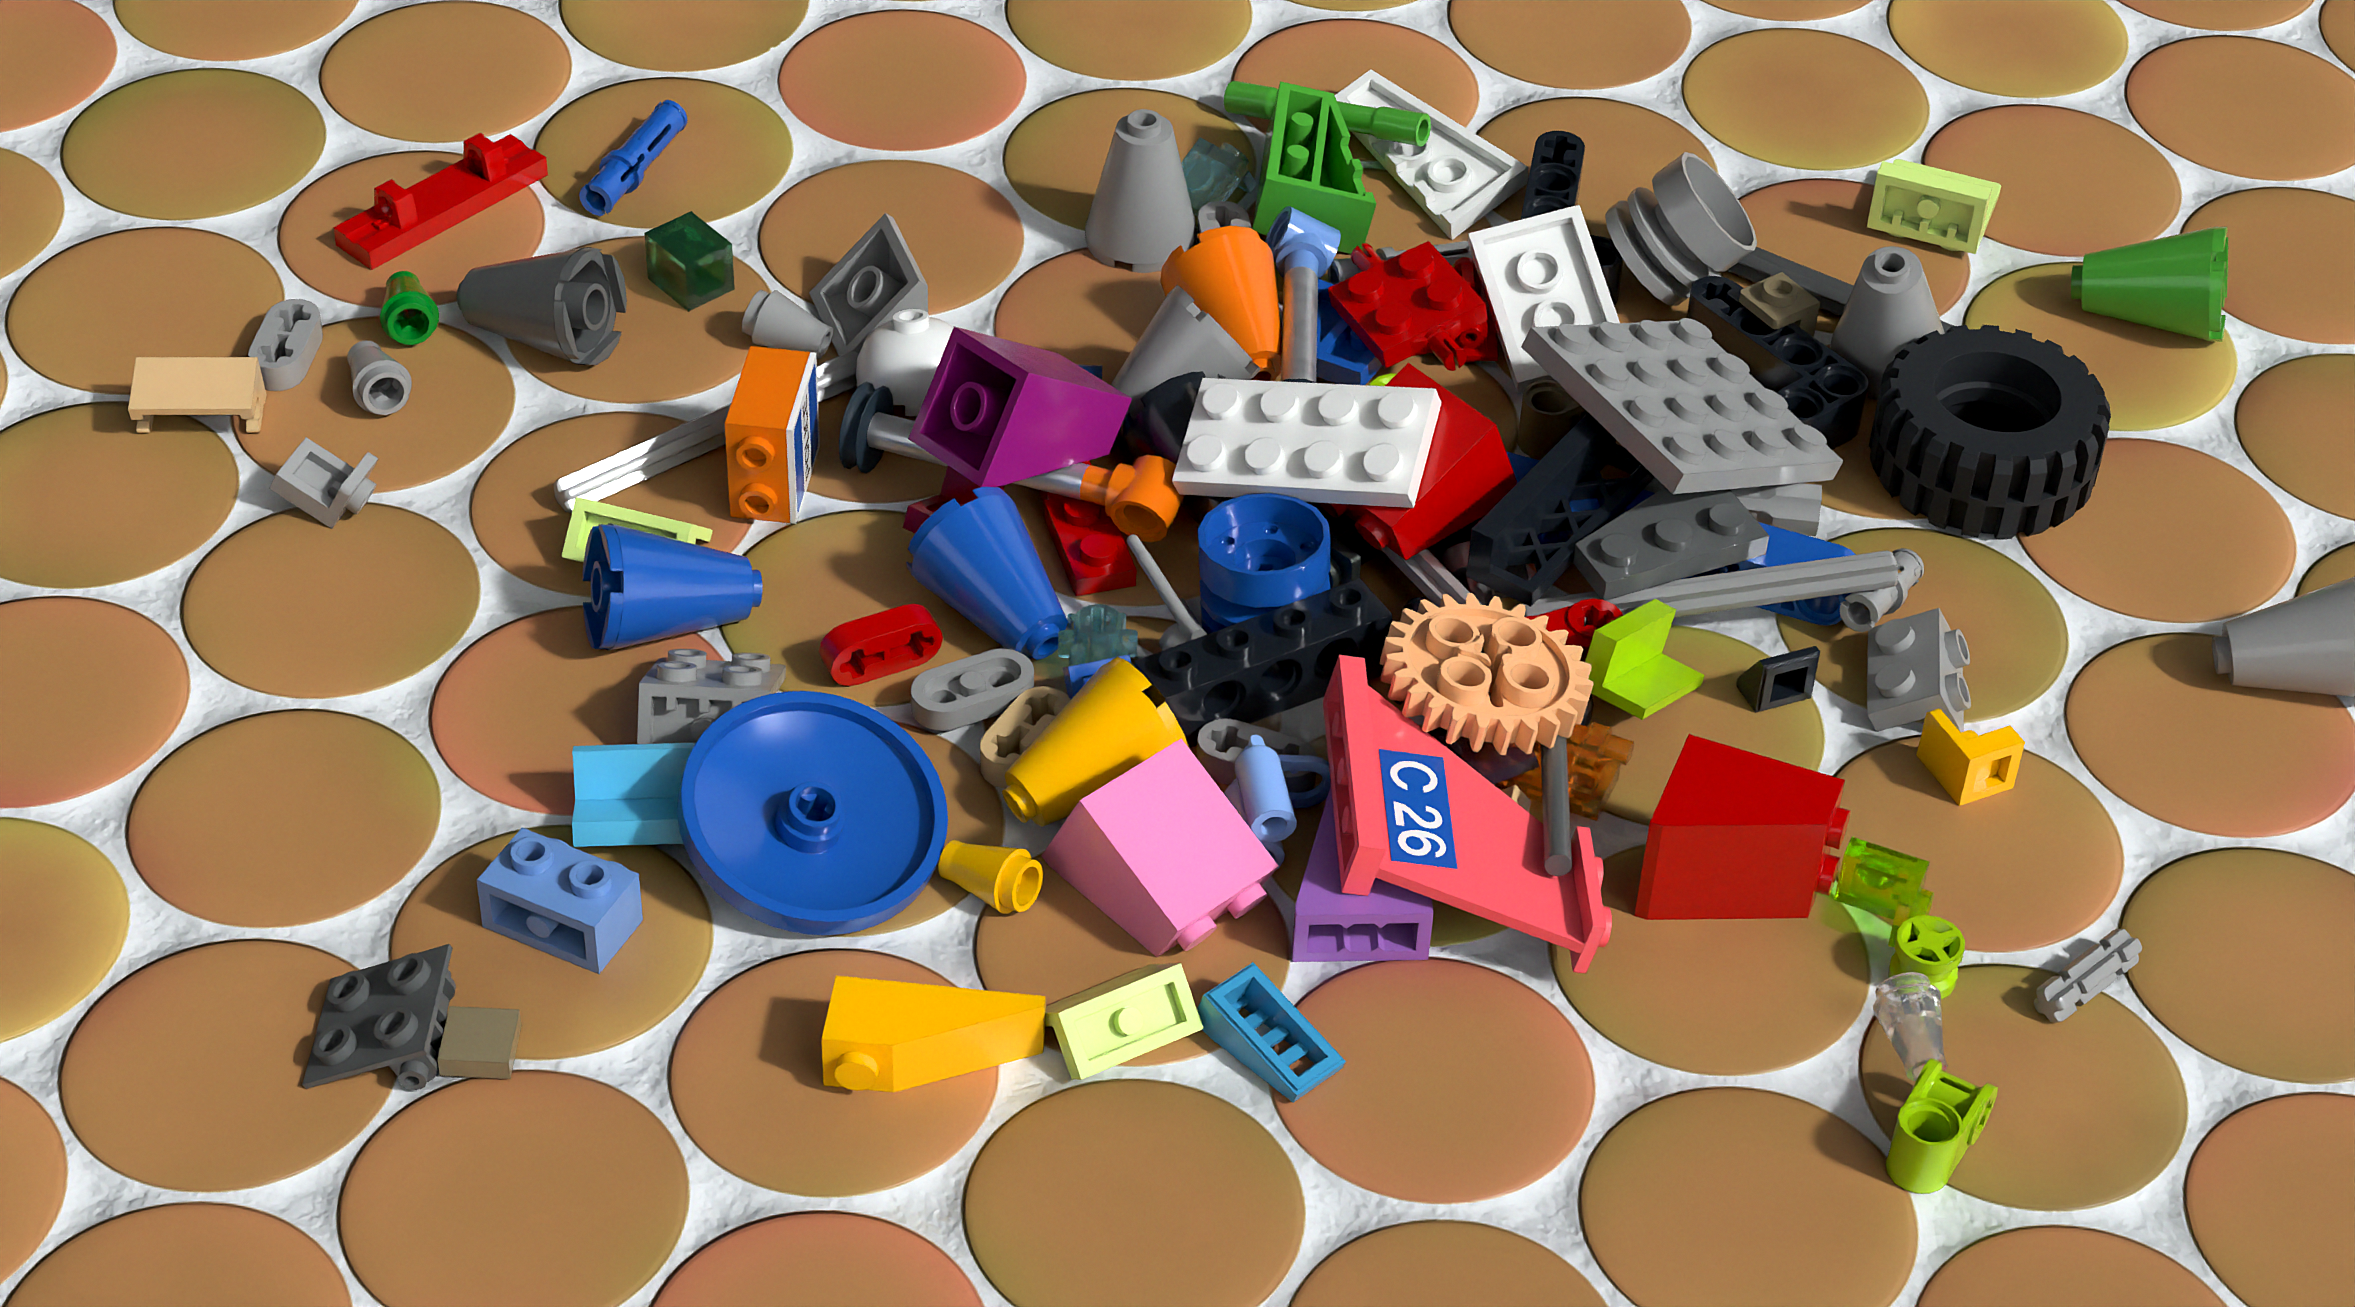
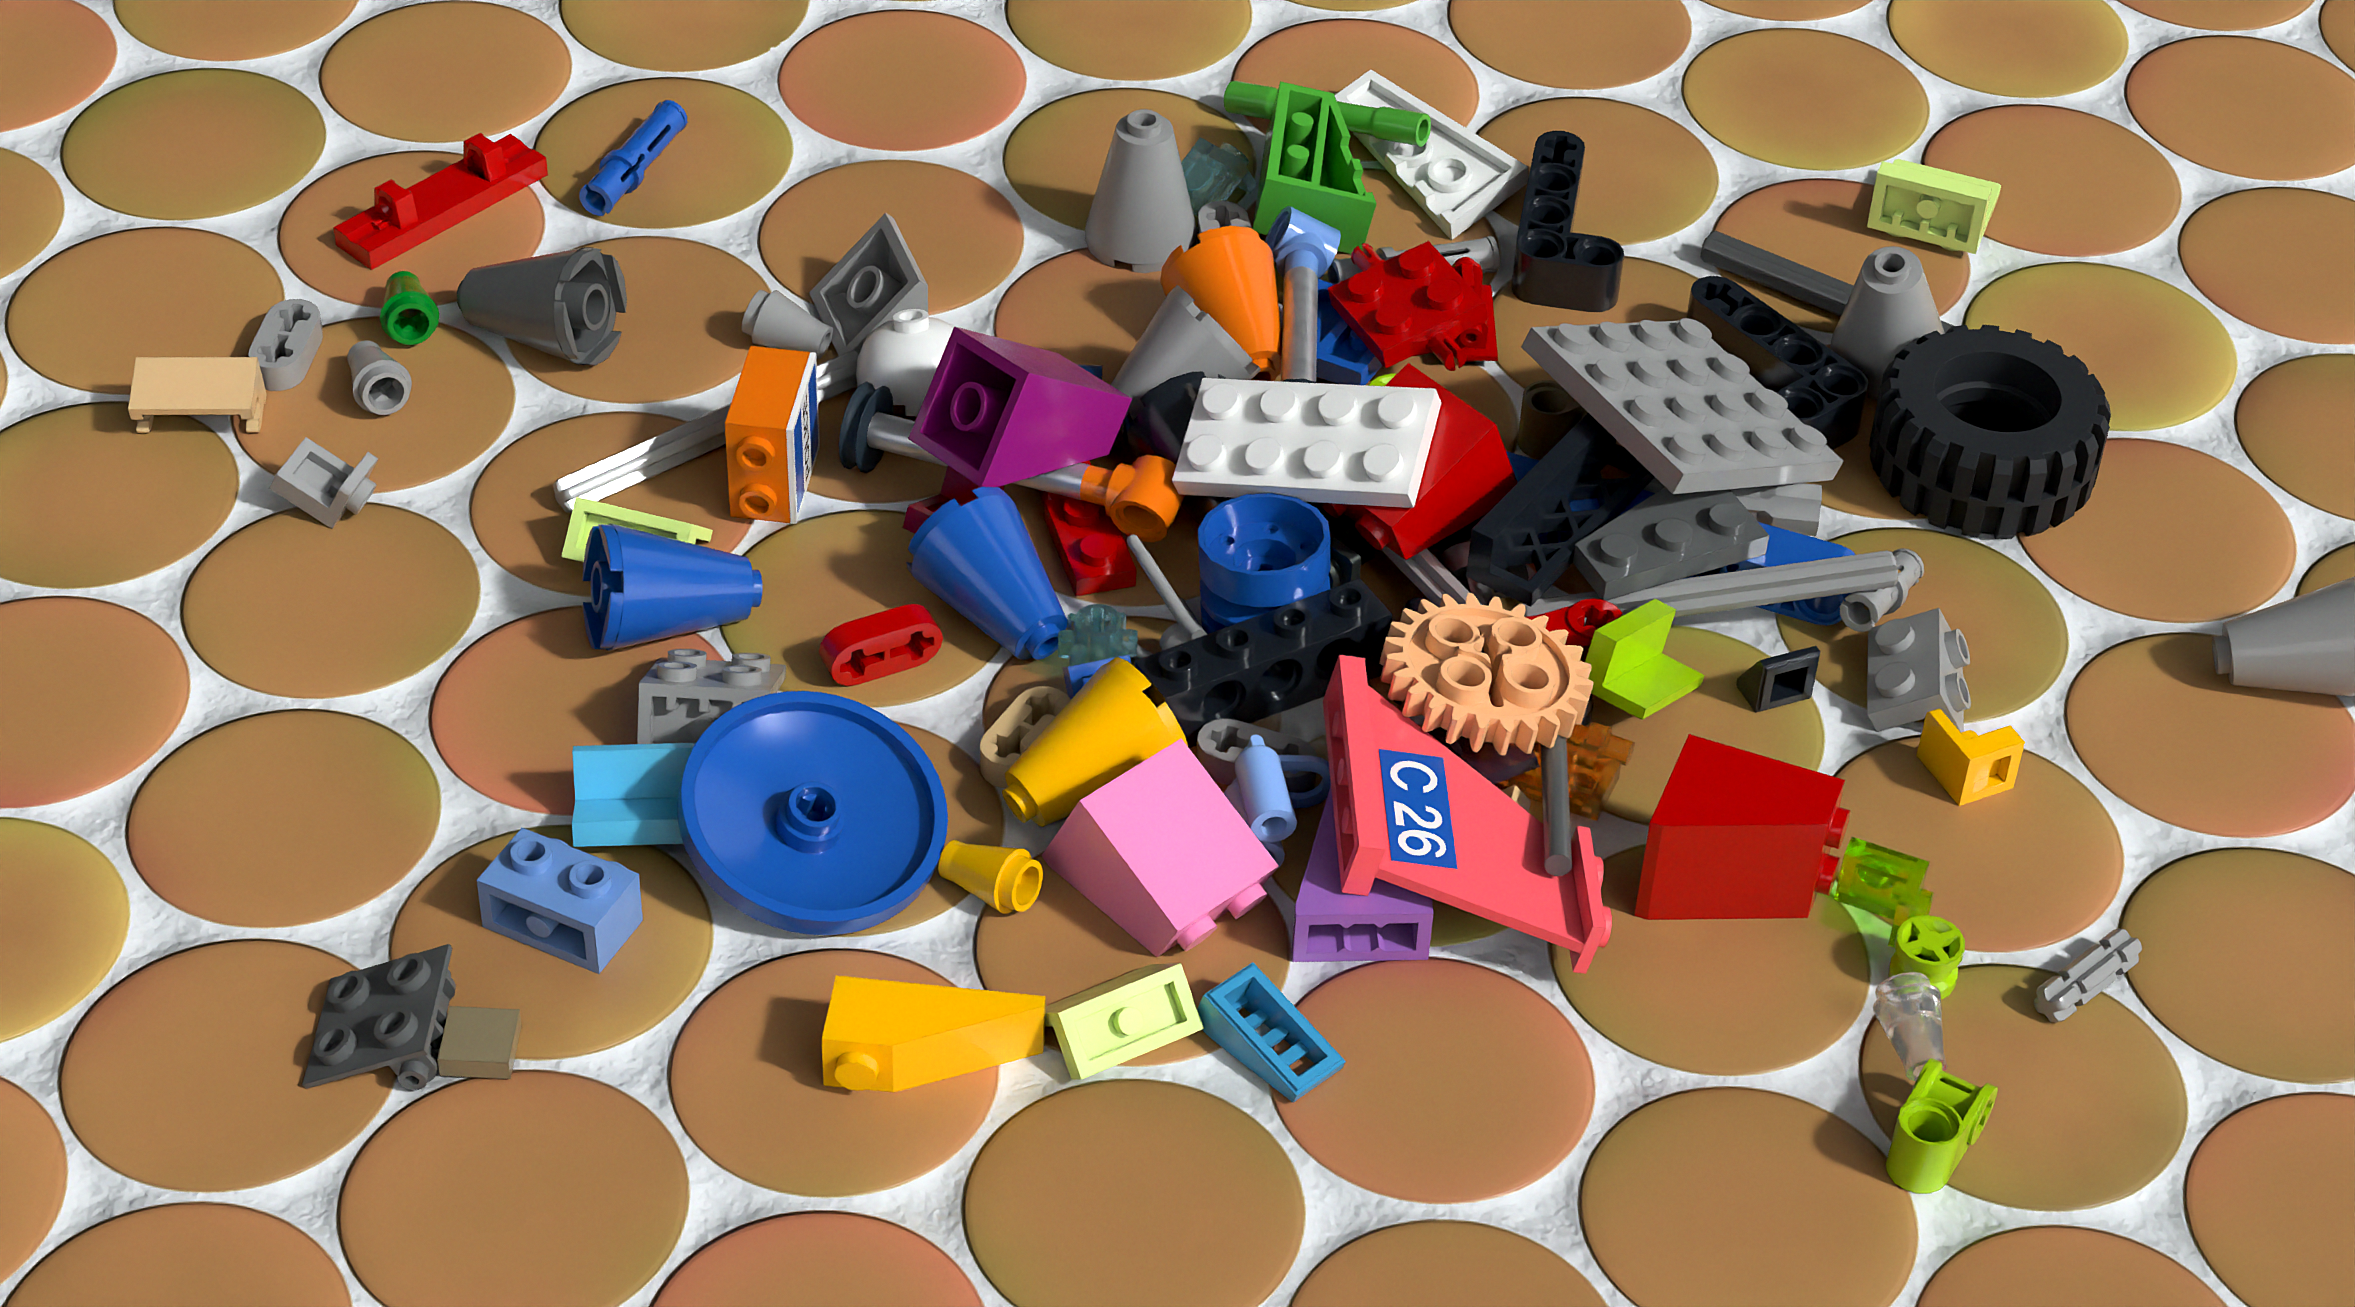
clear green brick [644,211,735,312] -> none
light grey plate [911,649,1034,731] -> none
white plate [1468,205,1620,393] -> none
light grey wheel [1605,152,1757,306] -> none
dark tan bracket [1739,272,1820,337] -> none
bright green cone [2071,227,2228,342] -> none

